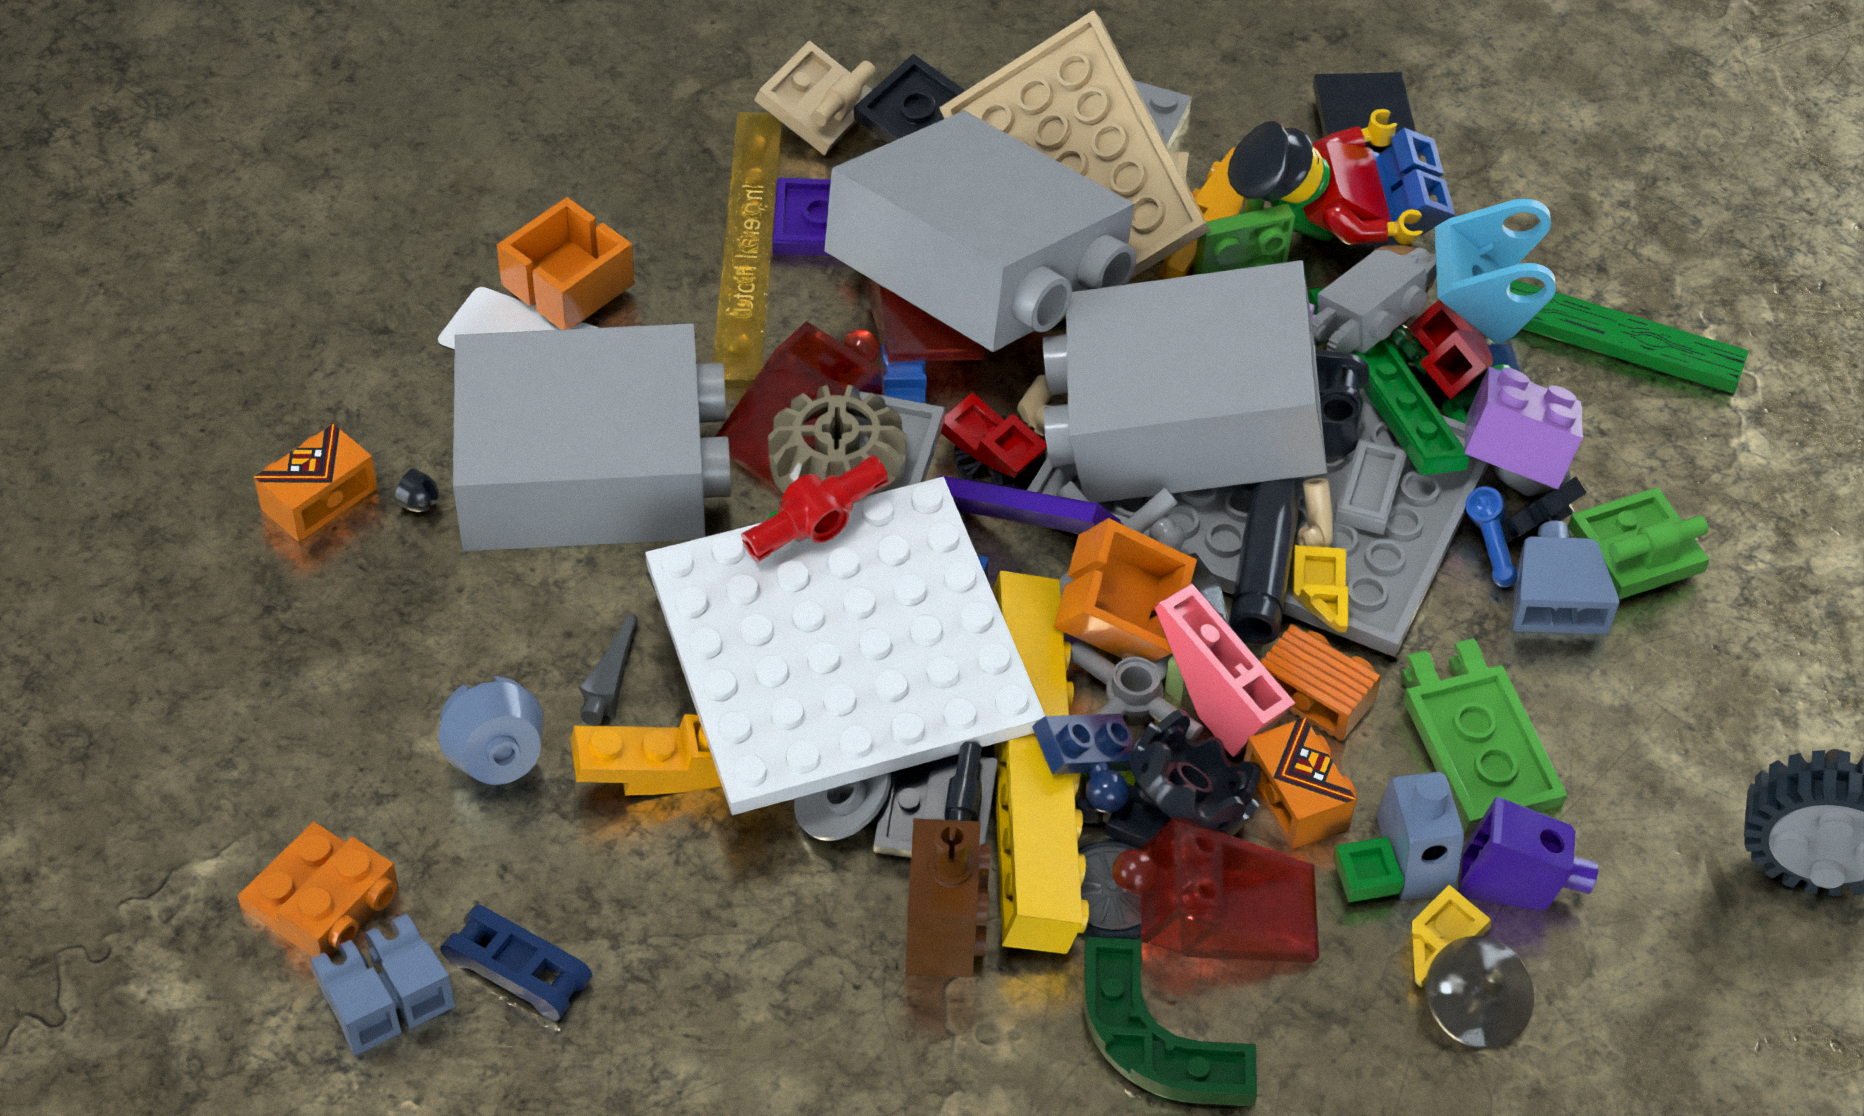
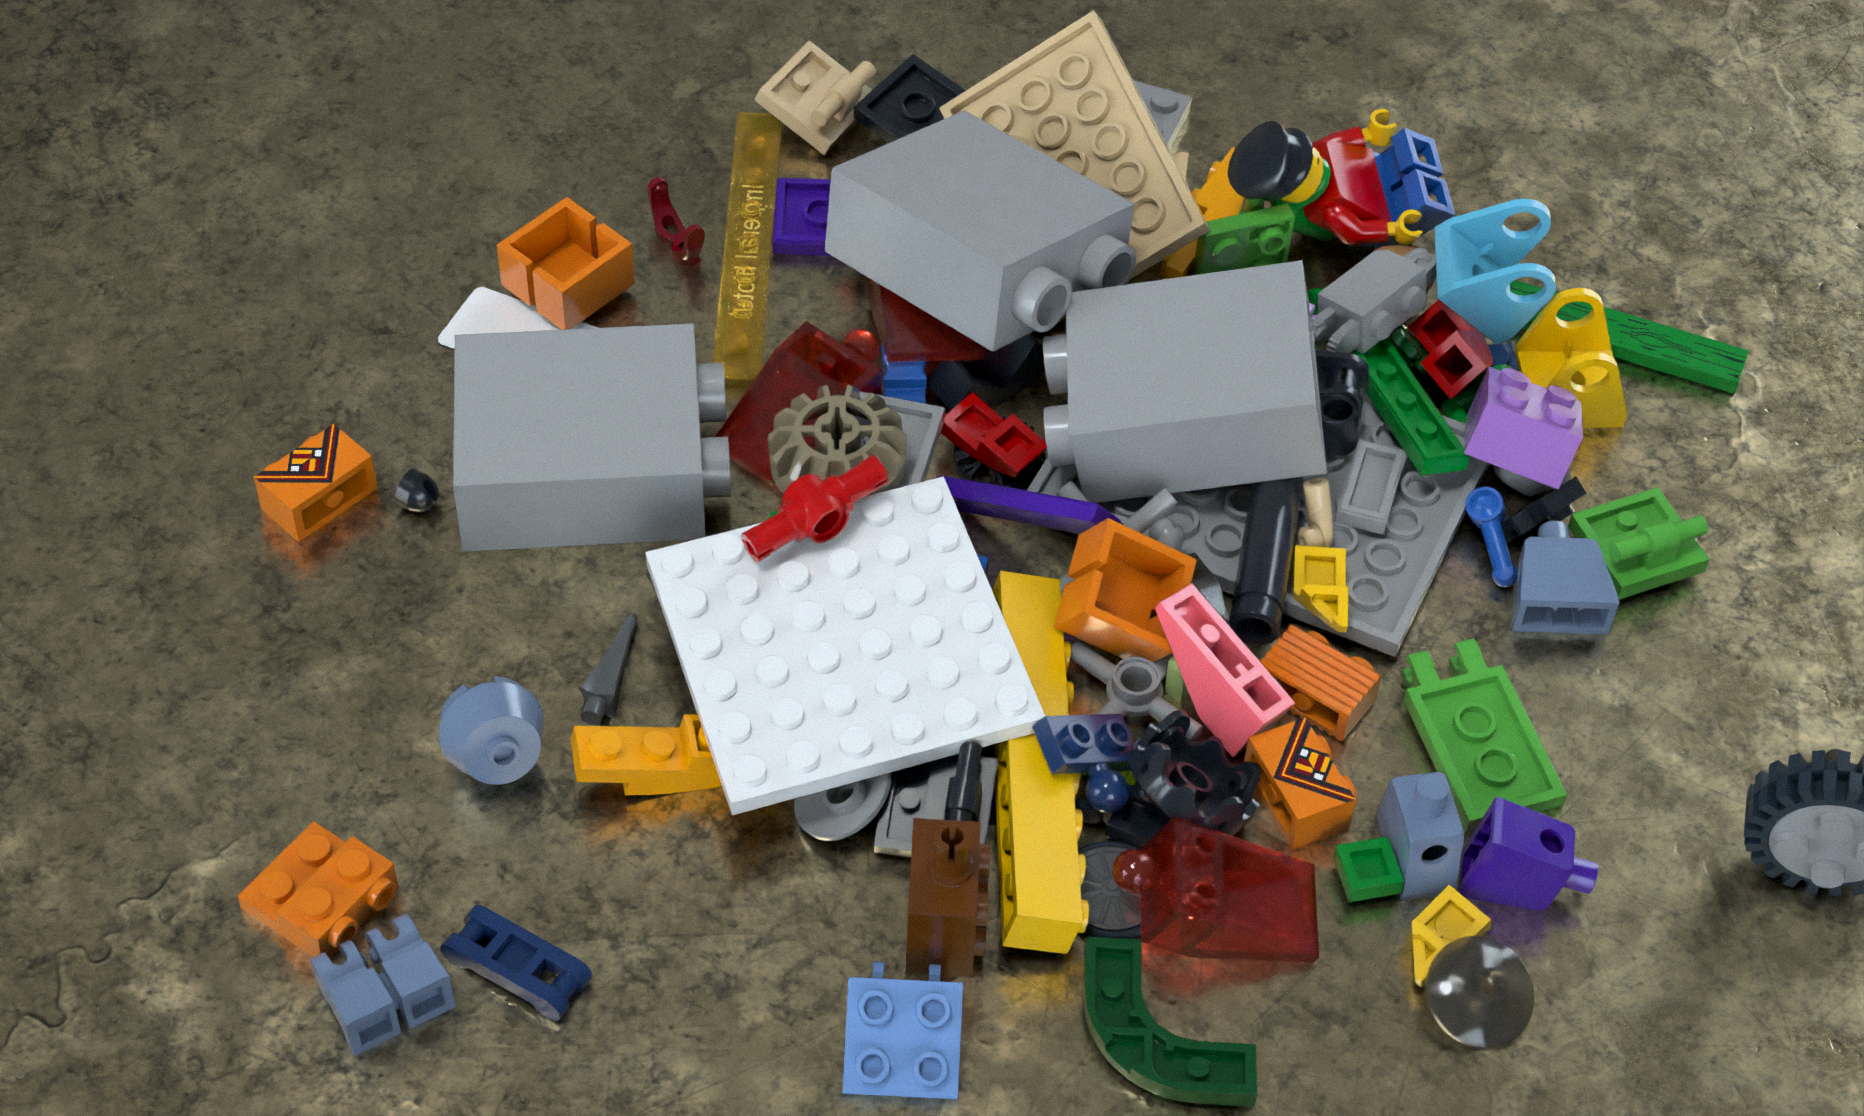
tan arm [1017,375,1053,437] -> none
black tile [1313,72,1416,147] -> none
none -> dark red cap [647,177,705,266]
none -> medium blue plate [842,961,963,1099]
none -> black brick [927,330,1053,411]
none -> yellow hose [1514,288,1627,428]

